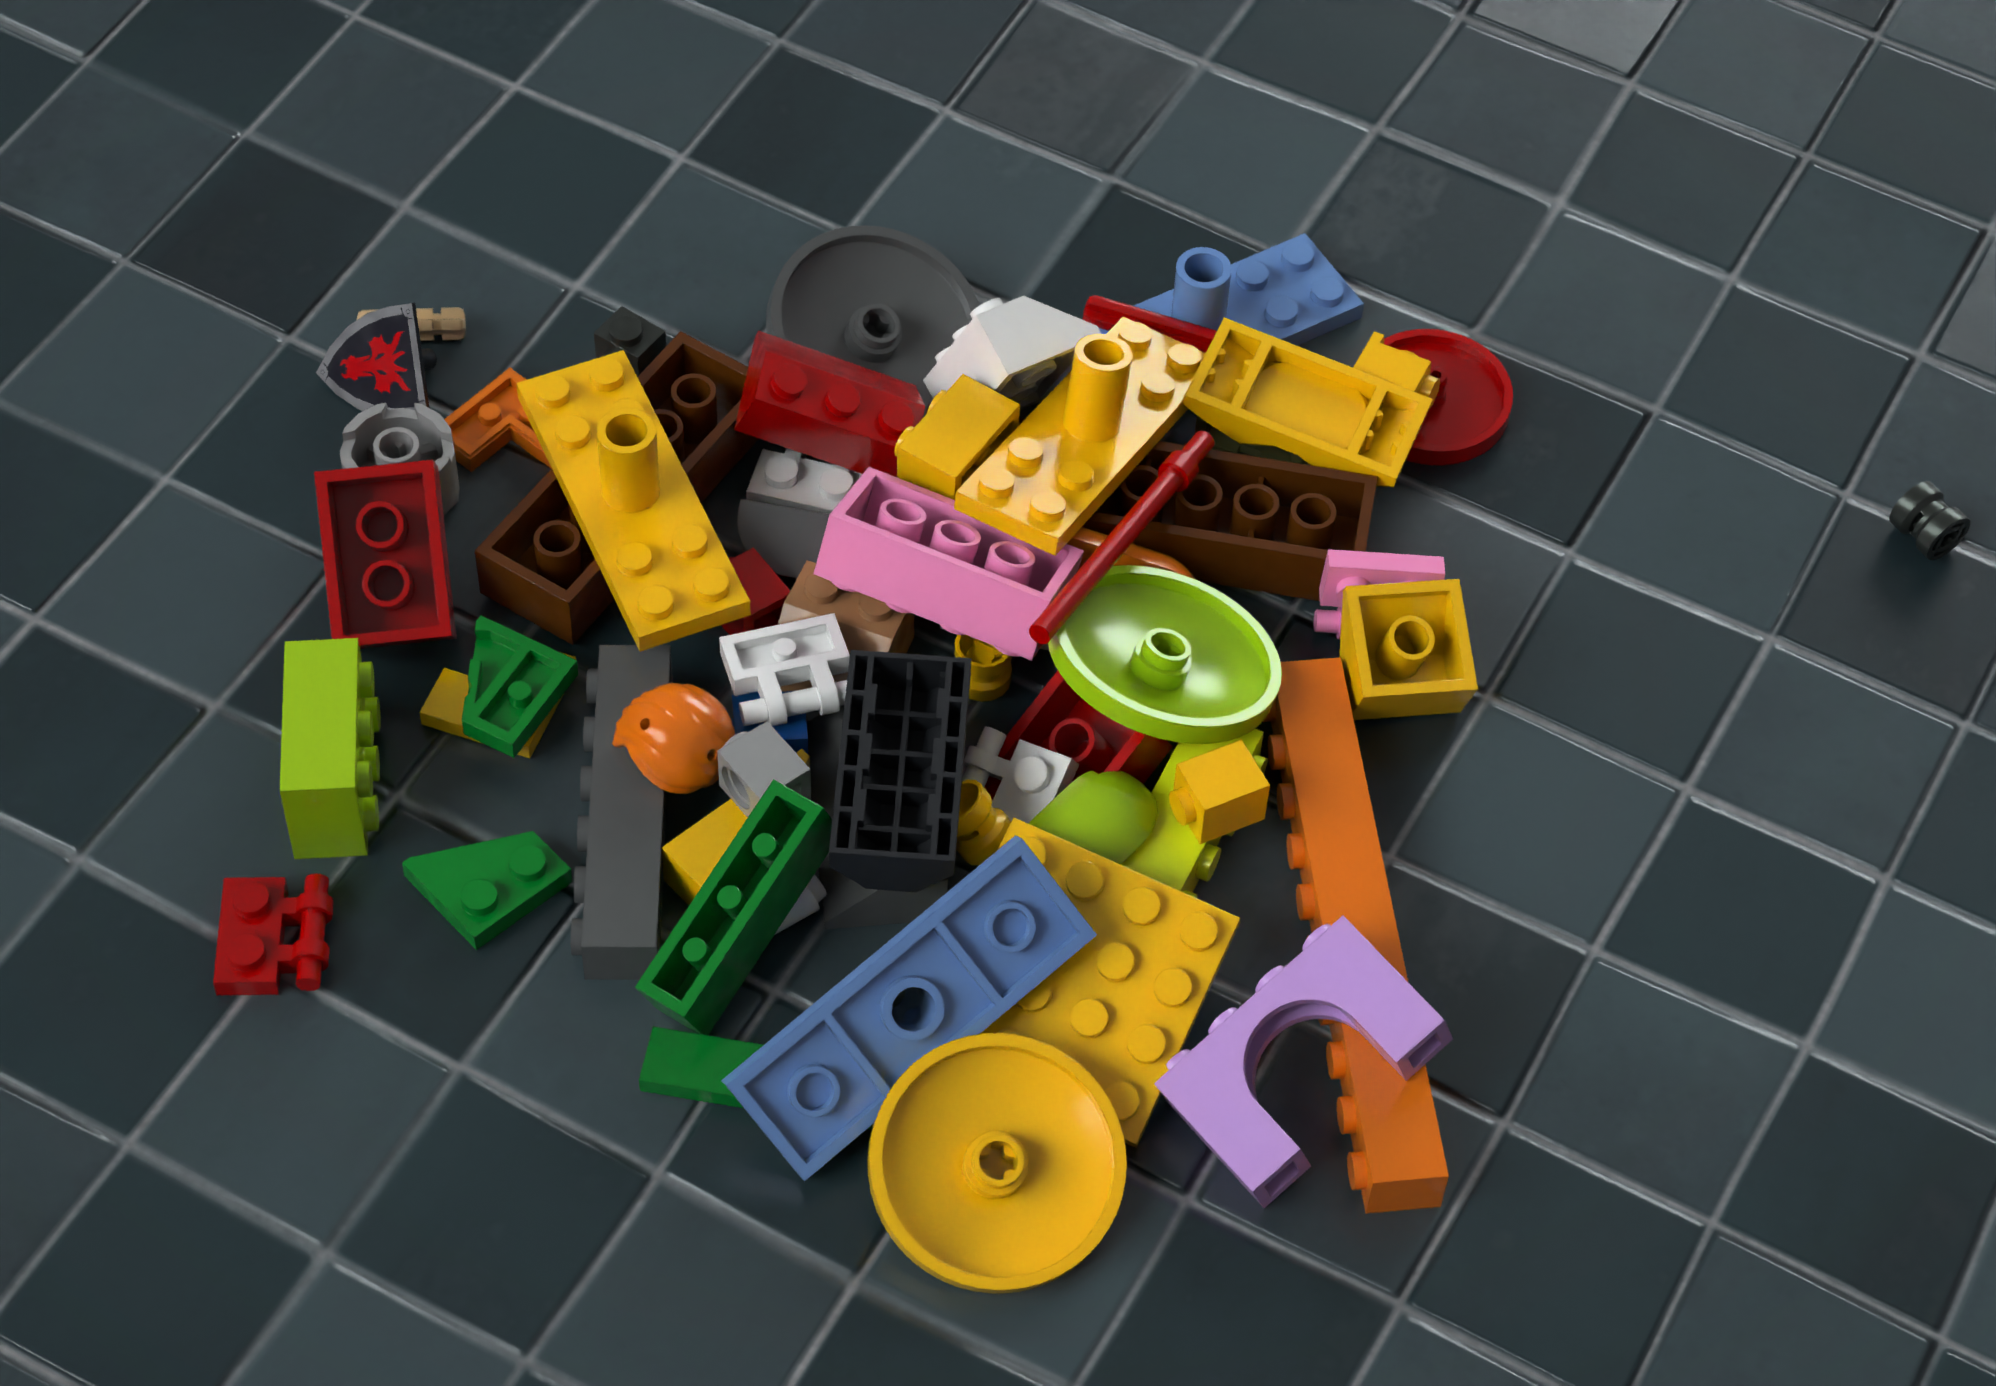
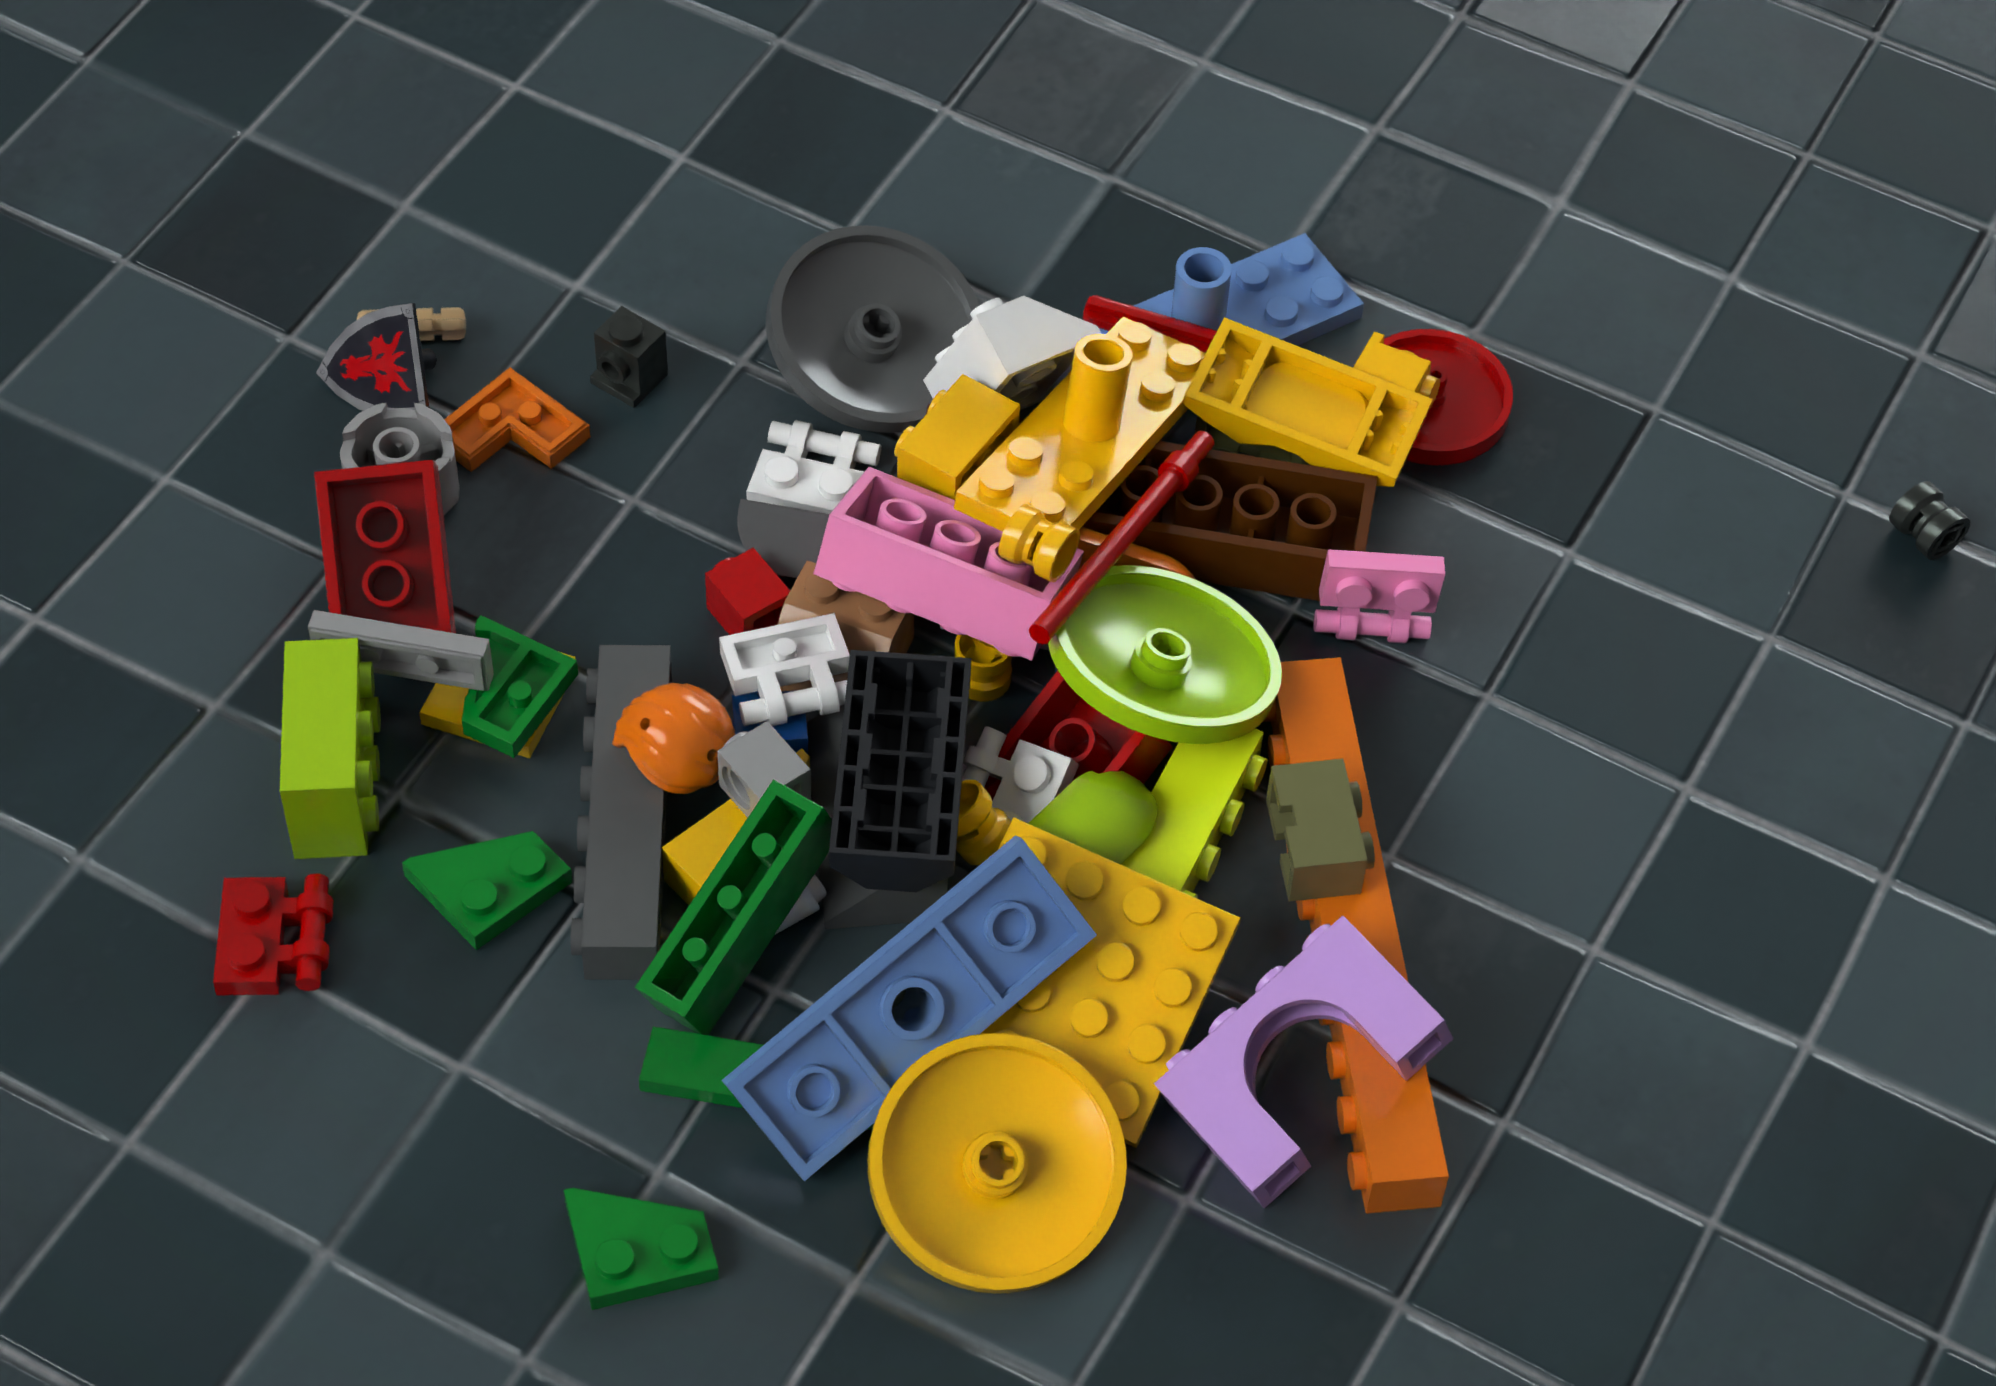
reddish brown brick [474,331,759,645] -> none
yellow plate [516,350,751,652] -> none
red slope [734,331,925,477] -> none
yellow brick [1169,739,1270,844] -> none
yellow slope [1339,579,1478,720] -> none
none -> light grey tile [308,610,494,691]
none -> green wing [564,1188,719,1310]
none -> yellow wheel [998,503,1080,583]
none -> olive brick [1266,759,1375,901]

